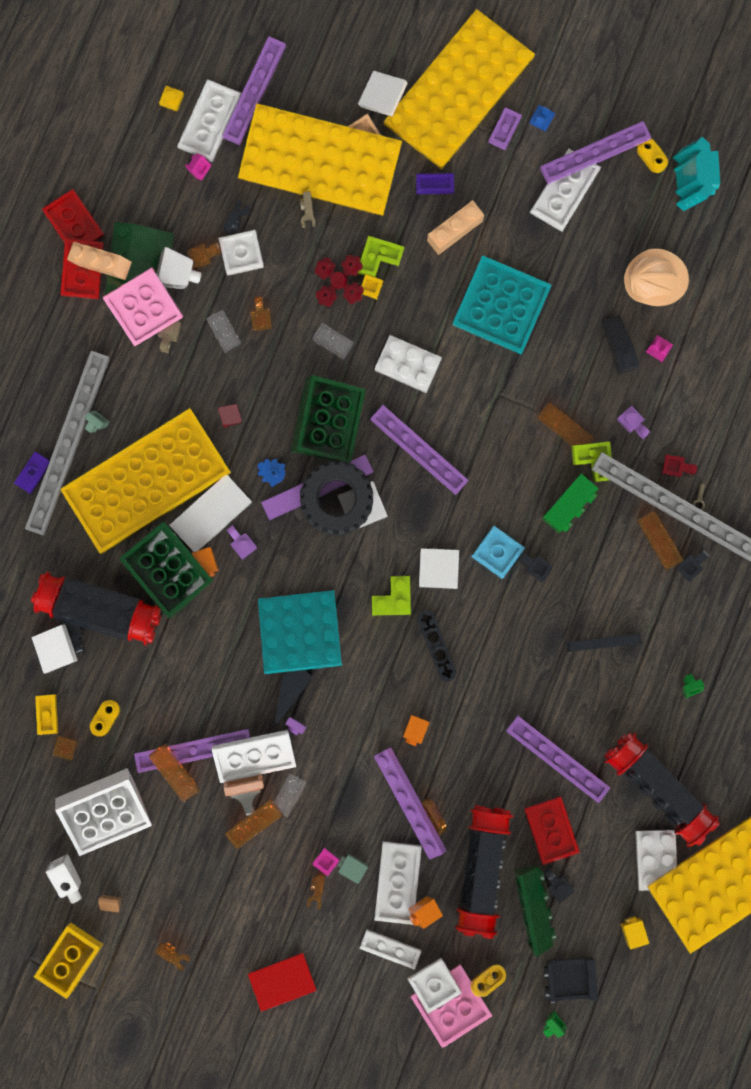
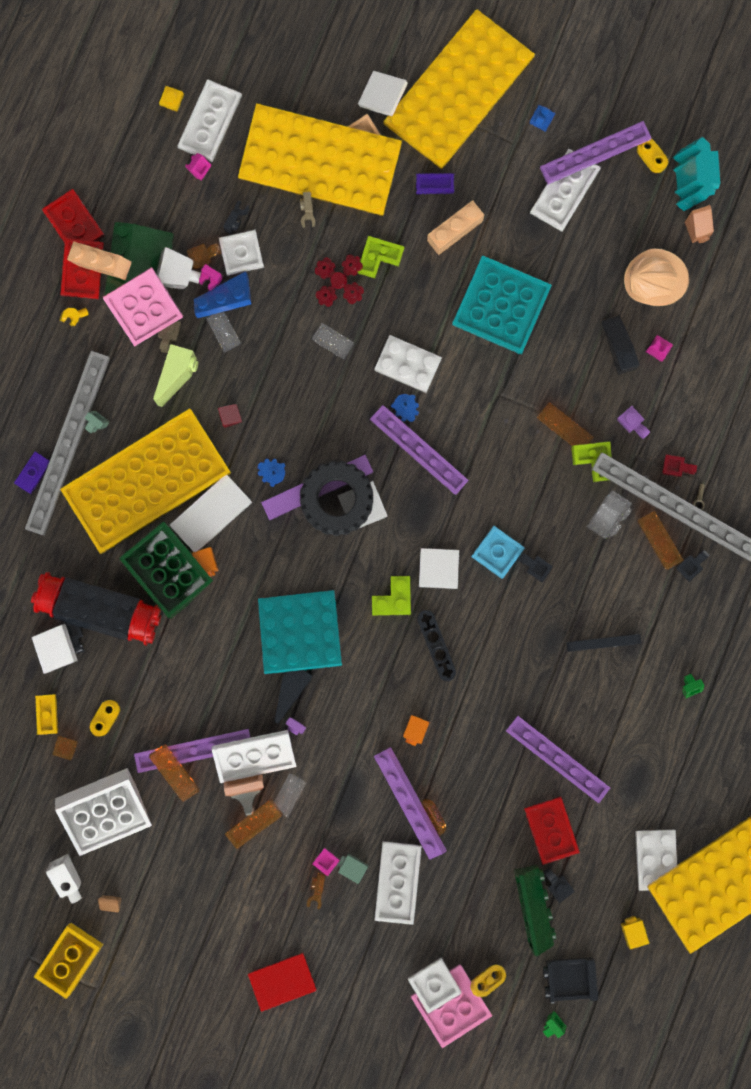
clear orange plate [155,943,191,971] -> none
medium lavender plate [222,37,286,145] -> none
medium lavender plate [227,525,257,560] -> none
clear orange plate [251,297,272,331] -> none
dark green slope [291,375,366,463] -> none
white tile [360,929,421,970] -> none
yellow plate [361,274,383,300] -> none
orange brick [408,896,443,929] -> none
black brick [455,805,513,939] -> none
medium lavender plate [488,107,522,150] -> none
green brick [542,474,599,533] -> none
brick [604,732,720,847] -> none
none -> yellow piece [60,308,89,326]
none -> yellowish green slope [153,345,199,407]
none -> blue wing [194,271,251,319]
none -> dark pink tile [199,264,222,290]
none -> blue piece [391,394,419,422]
none -> clear brick [586,490,632,539]
none -> nougat slope [685,205,714,243]

